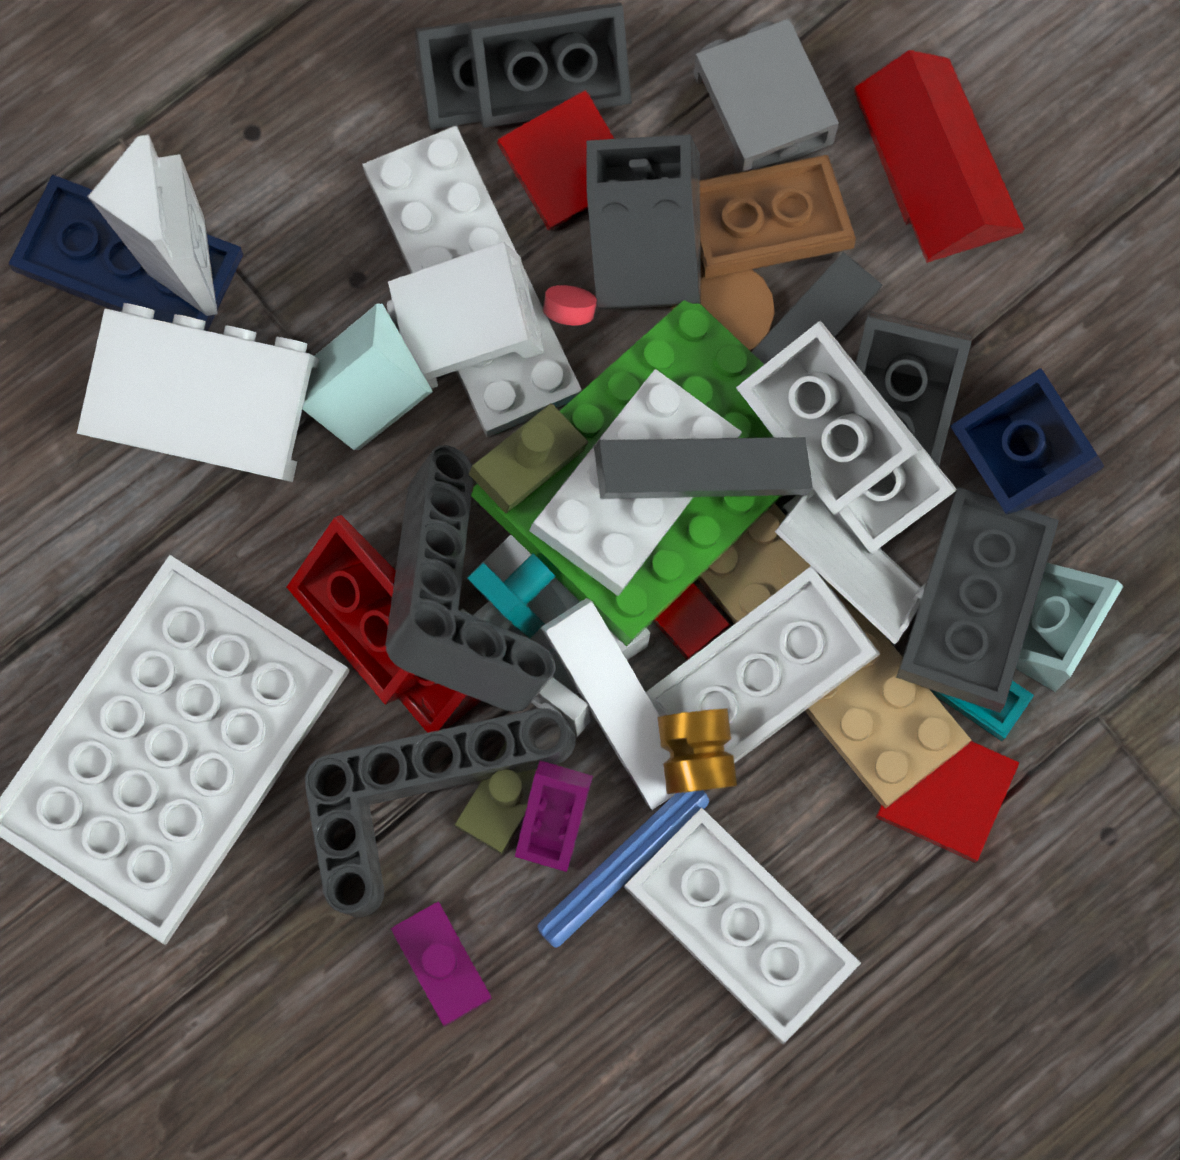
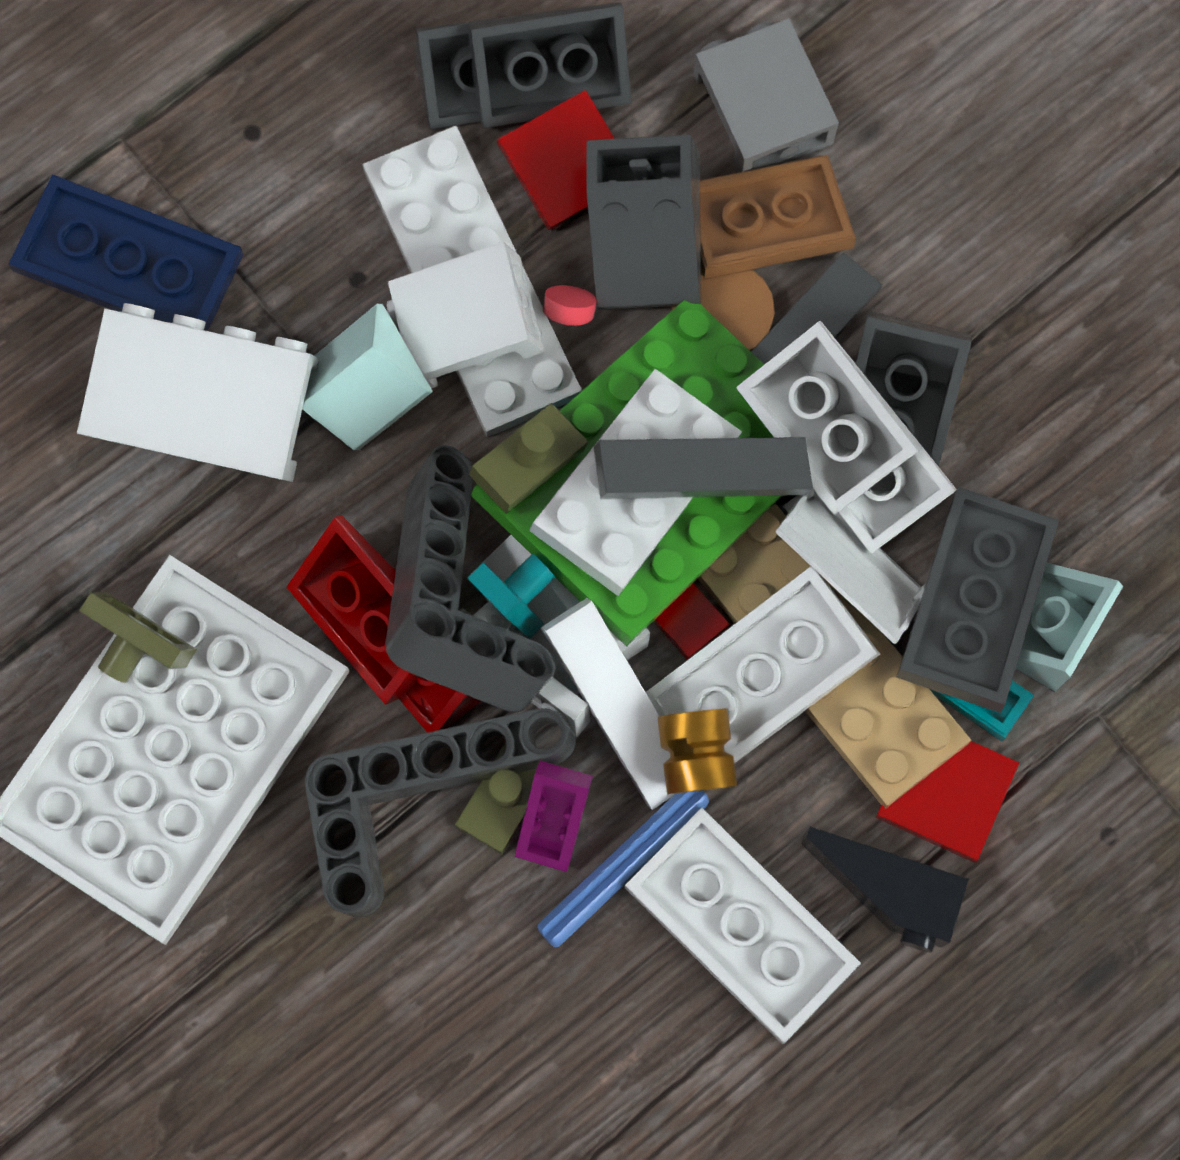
white slope [88,135,217,316] -> none
magenta tile [390,901,493,1027] -> none
red slope [854,50,1024,263] -> none
dark blue slope [950,368,1105,515] -> none
none -> olive tile [79,592,197,683]
none -> black slope [801,827,969,952]

